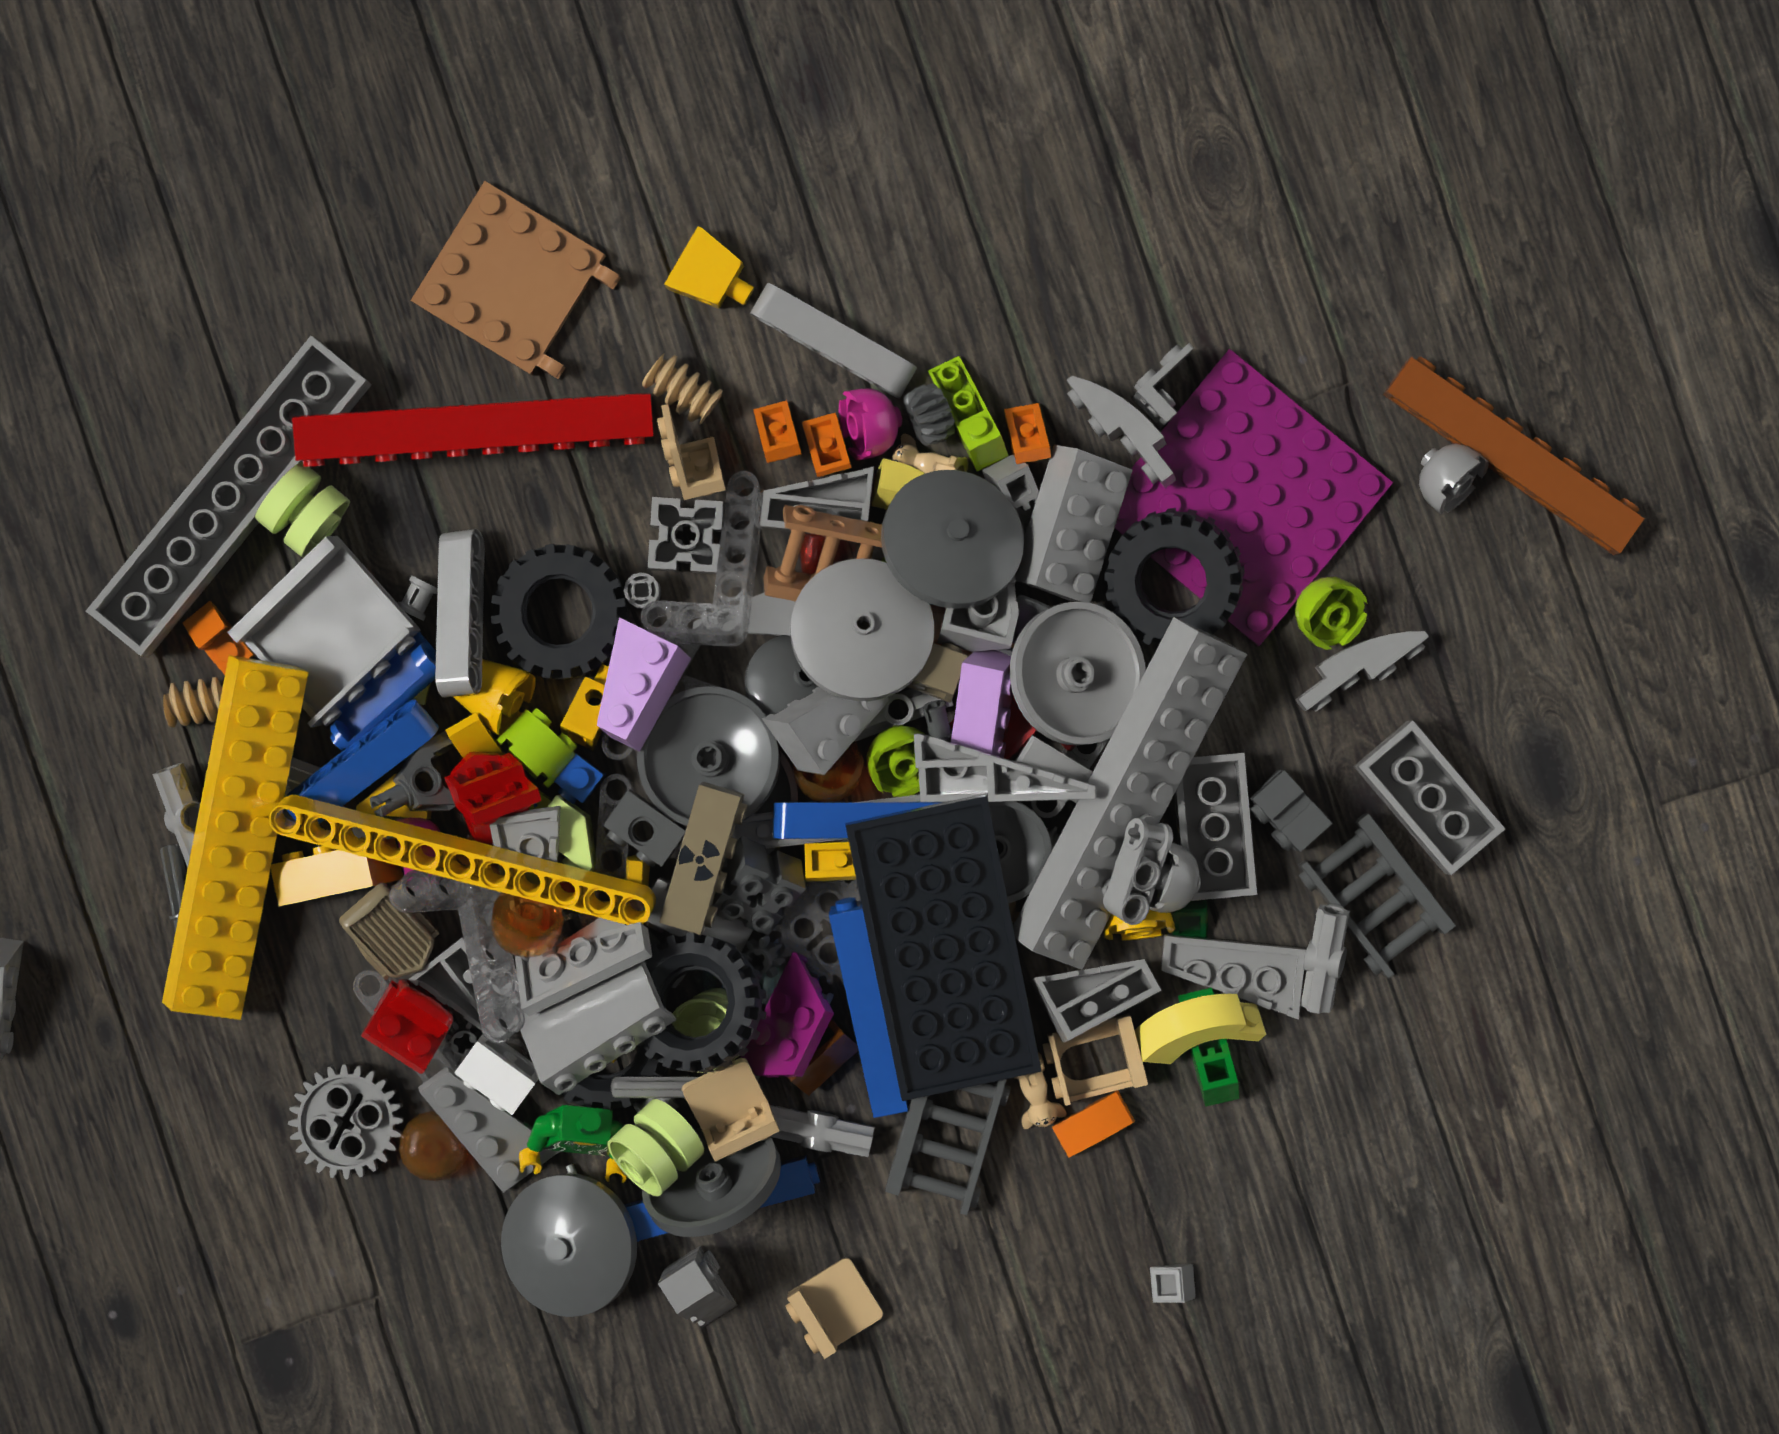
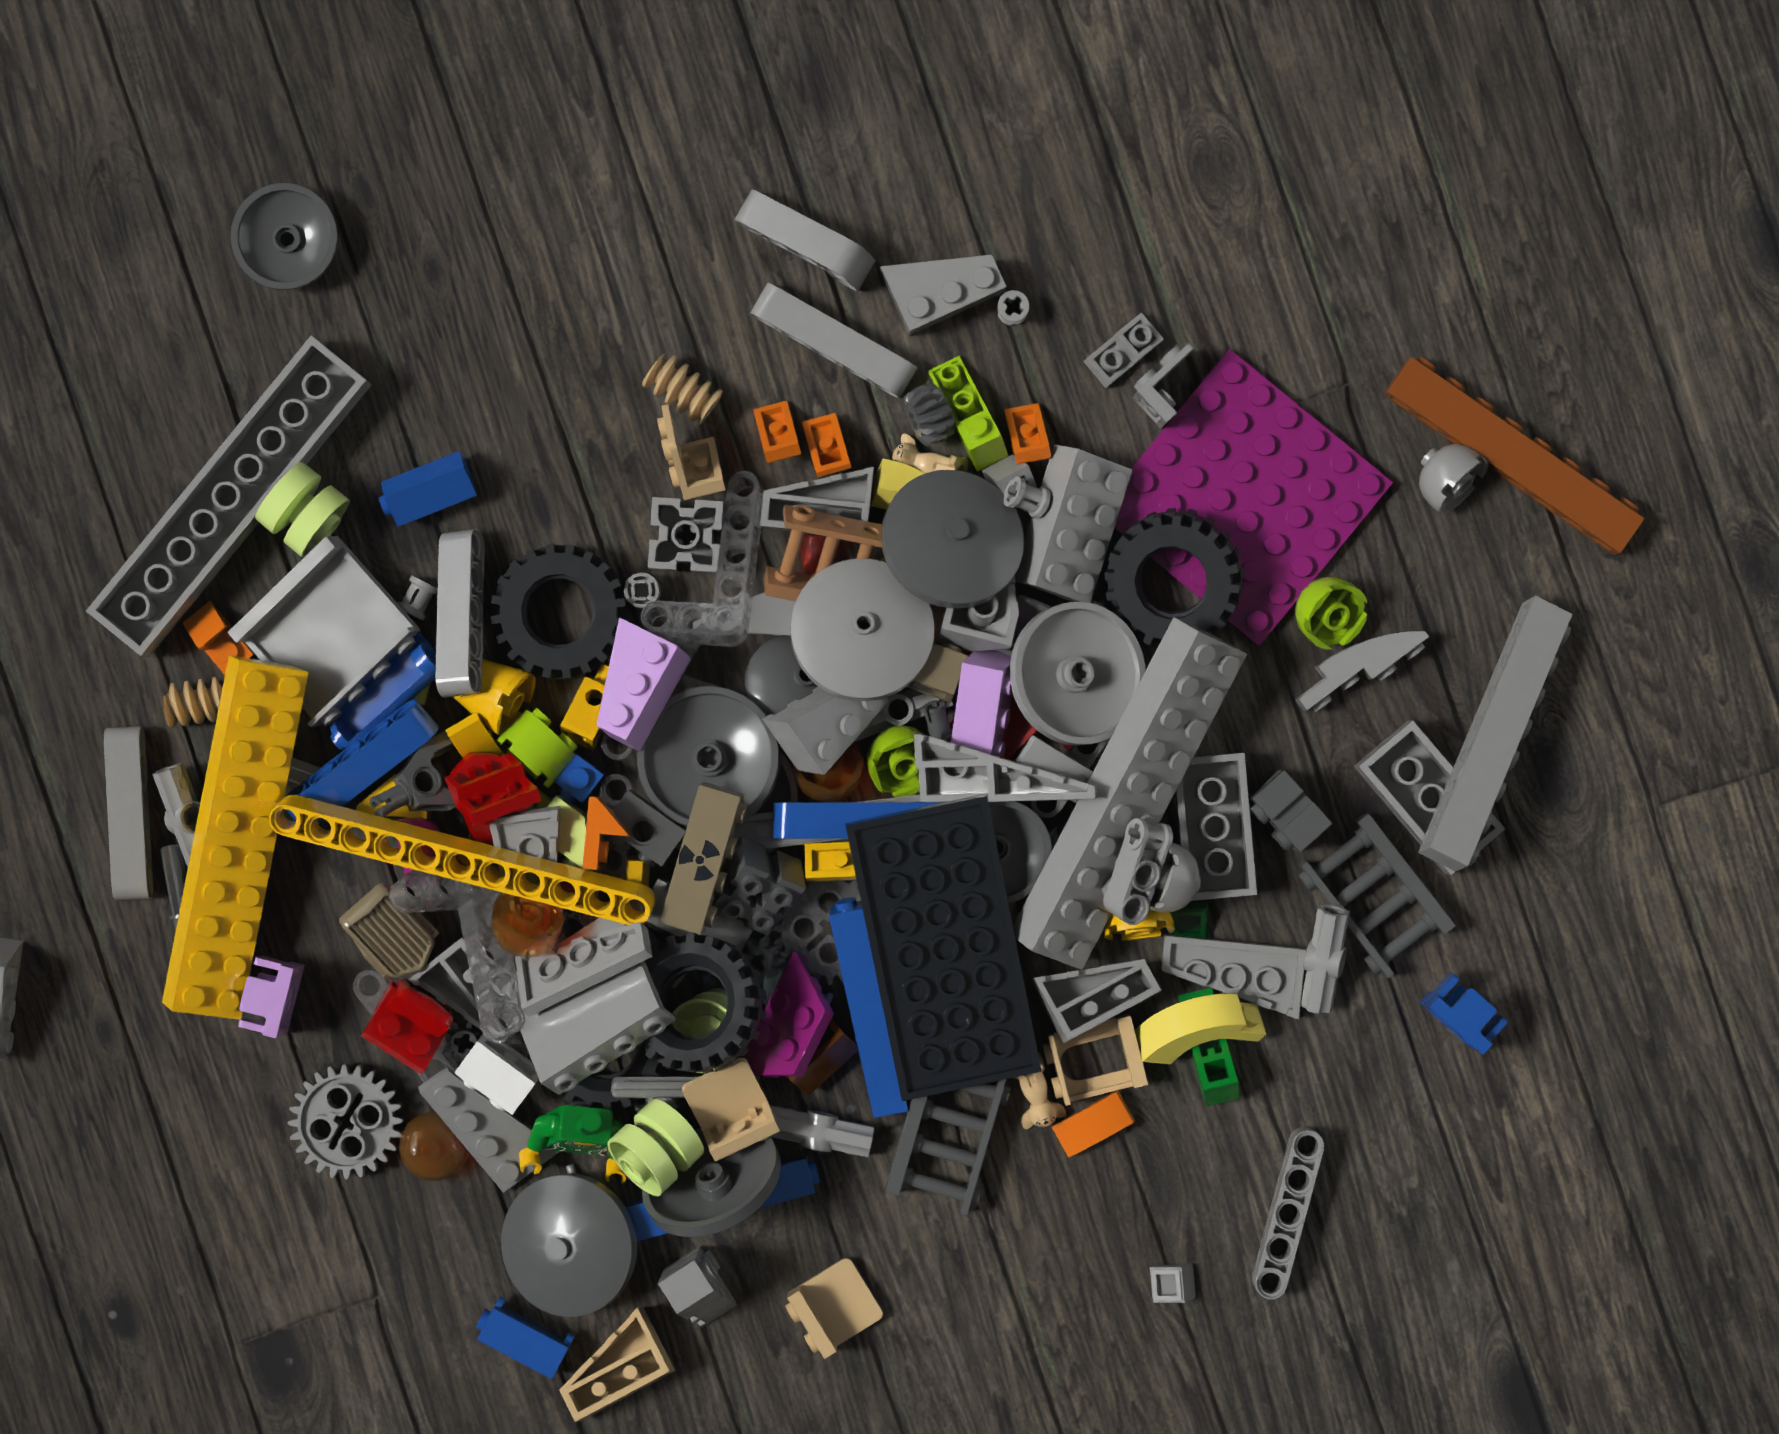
yellow wedge [271,837,404,906] -> none
red brick [292,393,653,467] -> none
medium nougat plate [411,181,621,380] -> none
yellow torso [664,226,754,308] -> none
dark pink cylinder [839,388,902,460] -> none
light grey slope [1067,376,1176,488] -> none
none -> light grey beam [104,726,153,901]
none -> dark grey dish [231,183,338,290]
none -> lavender panel [238,956,305,1038]
none -> blue brick [379,451,477,527]
none -> blue brick [476,1296,575,1379]
none -> tan wedge [559,1307,676,1422]
none -> orange slope [582,796,632,870]
none -> light grey beam [734,189,876,291]
none -> light grey wedge [880,255,1006,336]
none -> light grey bush [997,290,1029,326]
none -> light grey bush [1004,476,1051,518]
none -> light grey slope [1083,312,1164,388]
none -> light grey beam [1252,1127,1324,1299]
none -> light grey brick [1418,595,1573,871]
none -> blue panel [1419,972,1508,1055]

